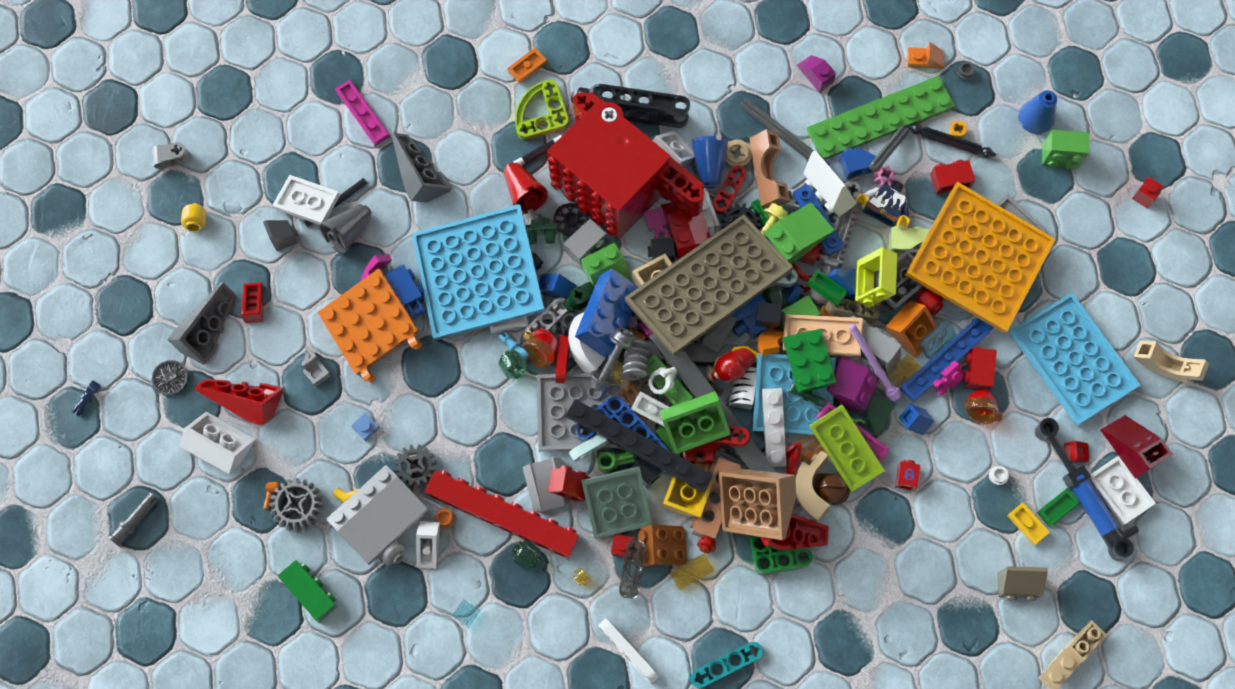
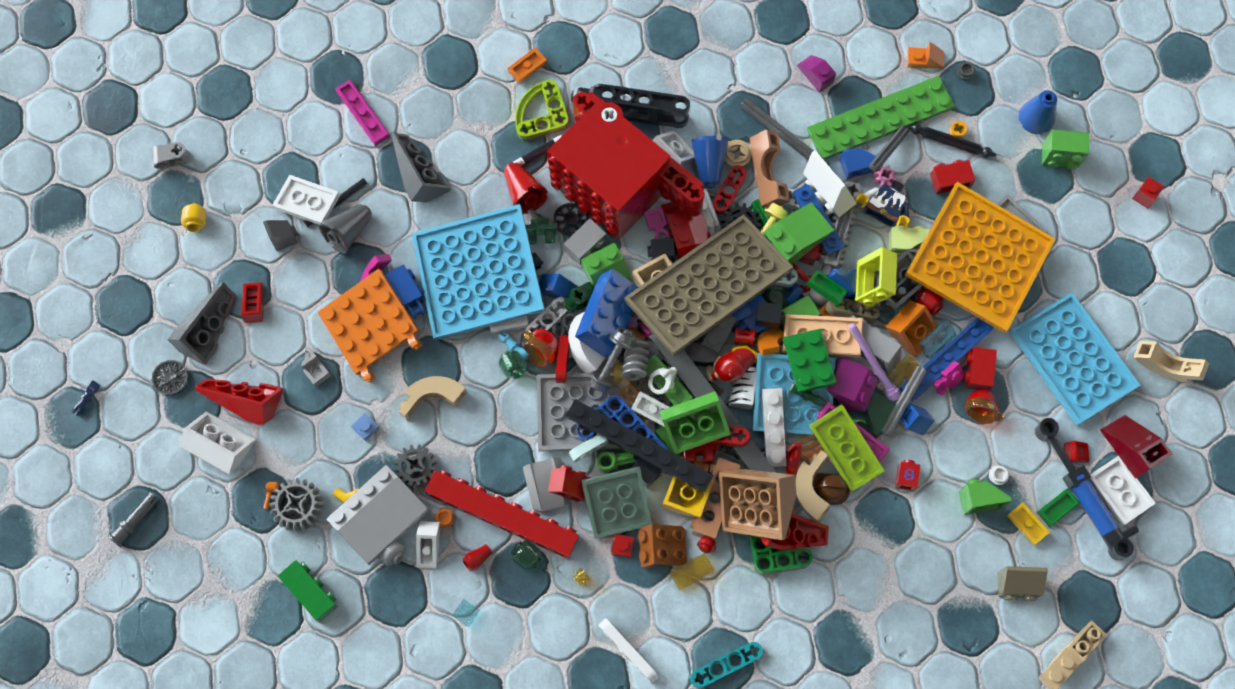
clear smoke beam [619,540,646,599] -> none
none -> tan arch [399,376,467,420]
none -> red cone [462,544,492,572]
none -> red bush [734,327,757,347]
none -> light grey axle [881,366,926,436]
none -> bright green slope [959,479,1012,515]

